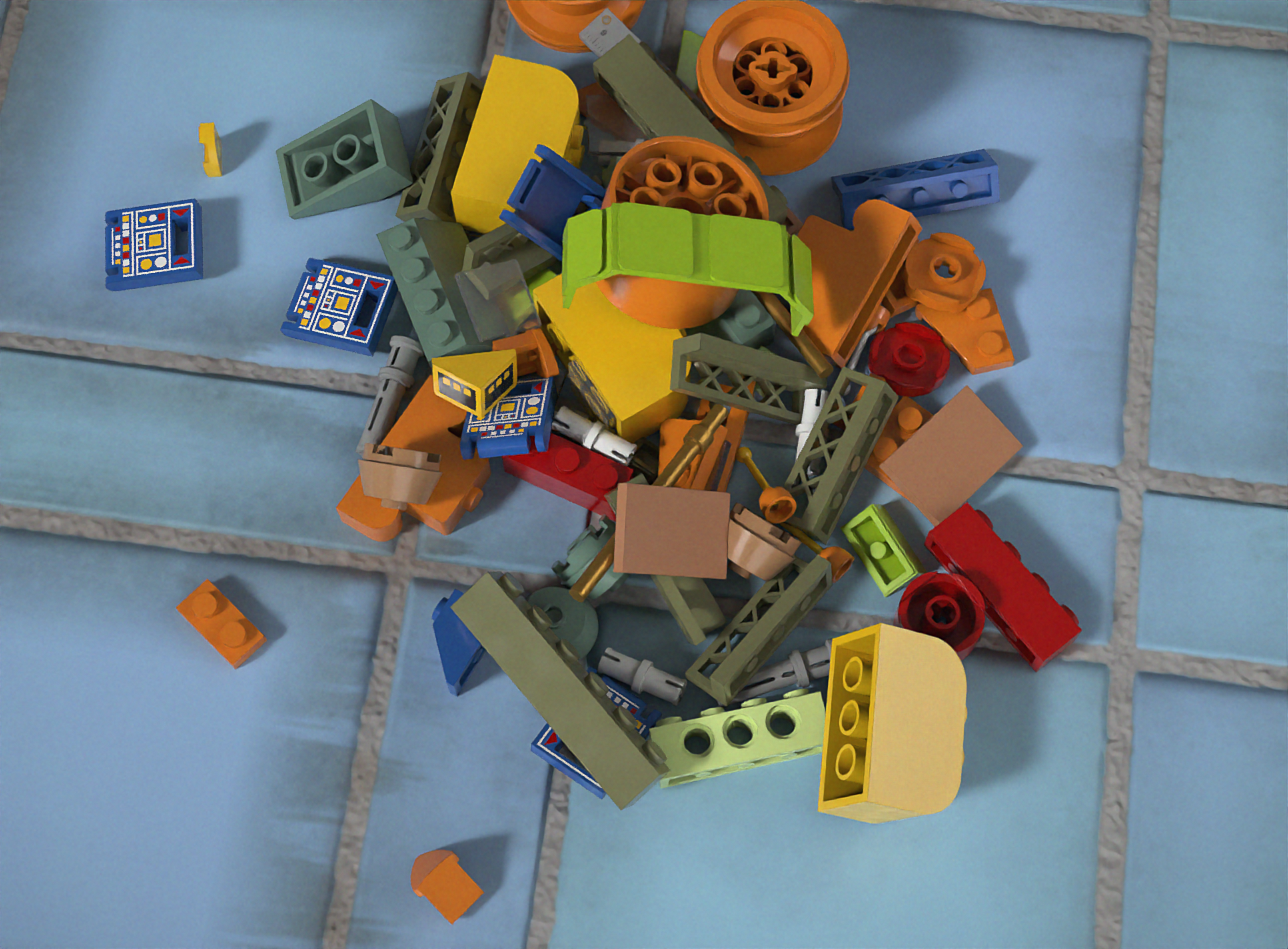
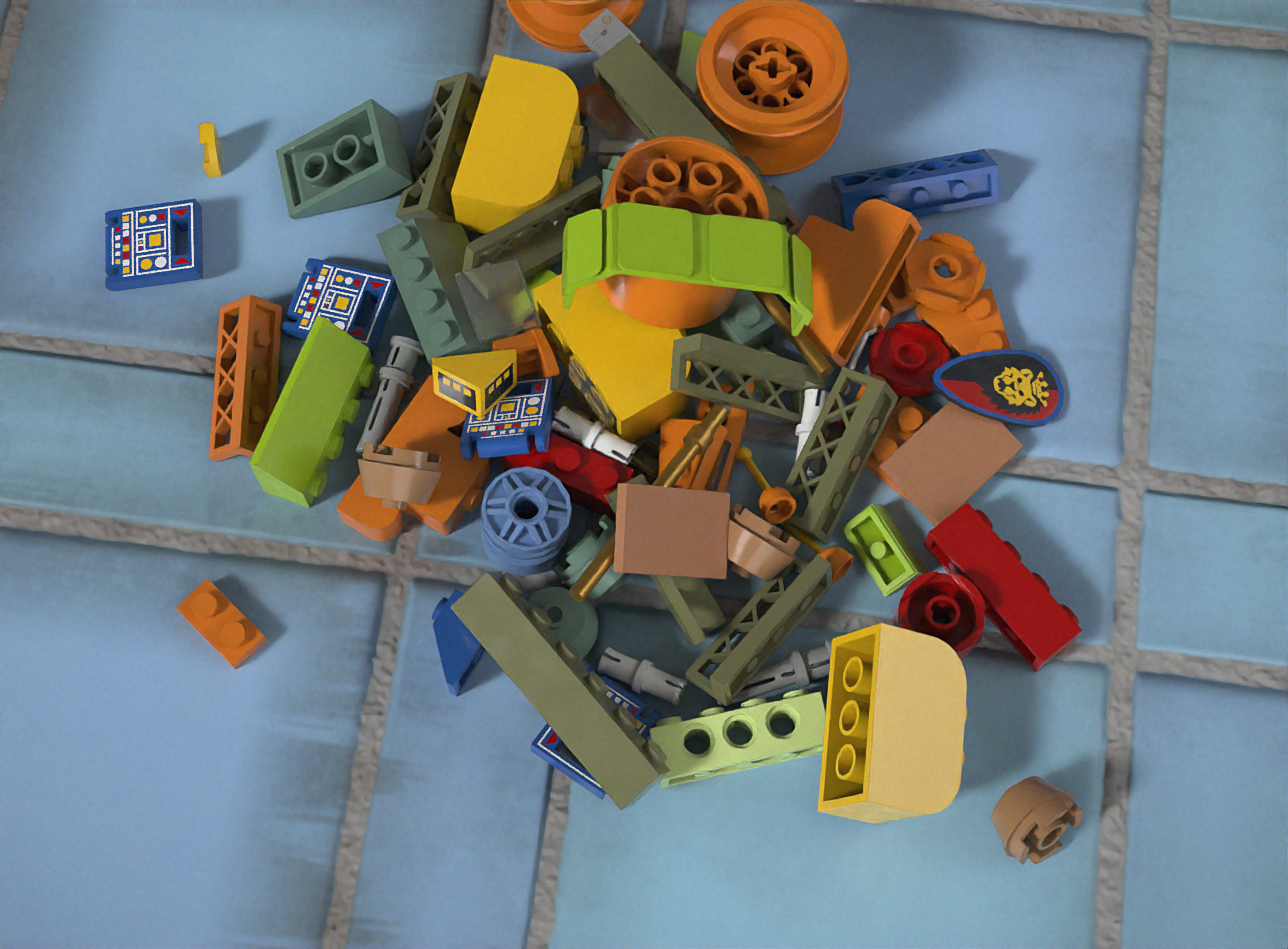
orange tile [411,850,484,924] -> none
blue container [499,144,607,261] -> none
none -> orange fence [209,294,282,462]
none -> lime slope [249,315,376,508]
none -> medium blue wheel [480,467,572,576]
none -> shield [930,349,1064,428]
none -> medium nougat cone [991,776,1083,865]

